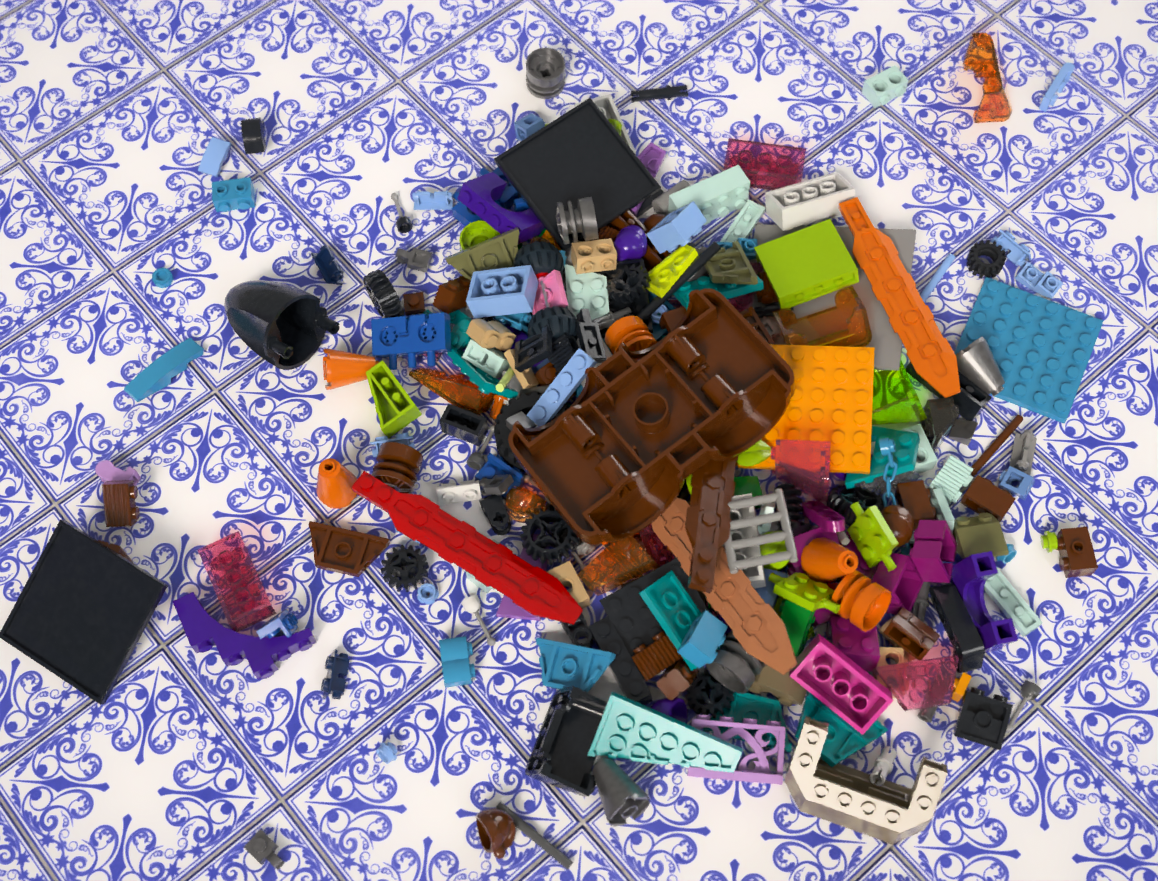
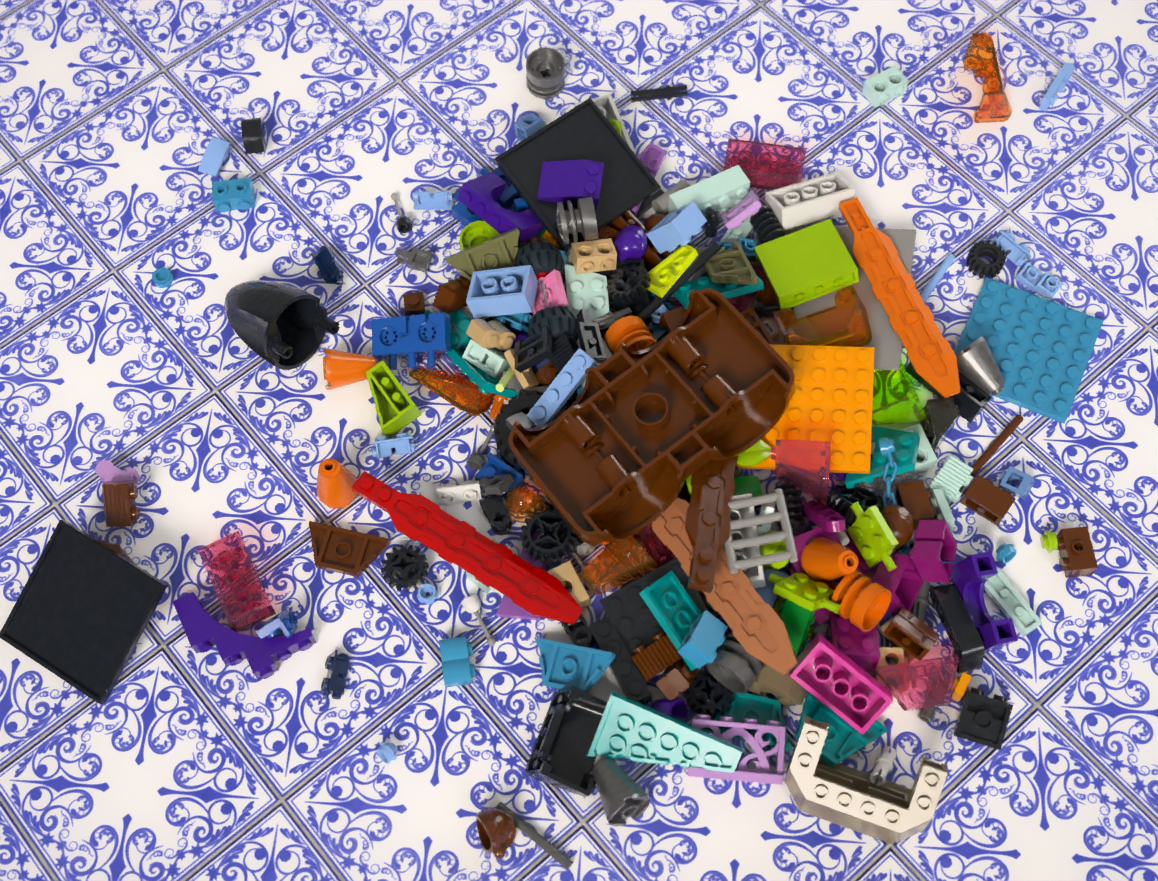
dark azure slope [124,338,204,402] -> none
flat silver plate [243,829,285,870] -> none
black gear [363,270,404,318] -> none
reddish brown wheel [371,442,423,494] -> none
black brick [439,404,489,447] -> none
flat silver slope [948,419,978,446] -> none
olive slope [953,513,1009,559] -> none
hinge [1006,680,1042,733] -> none
light grey hinge [1009,429,1037,475] -> none
none -> dark purple slope [537,159,604,209]
none -> black axle [703,207,719,238]
none -> lavender plate [721,189,762,230]
none -> black piece [750,206,785,244]

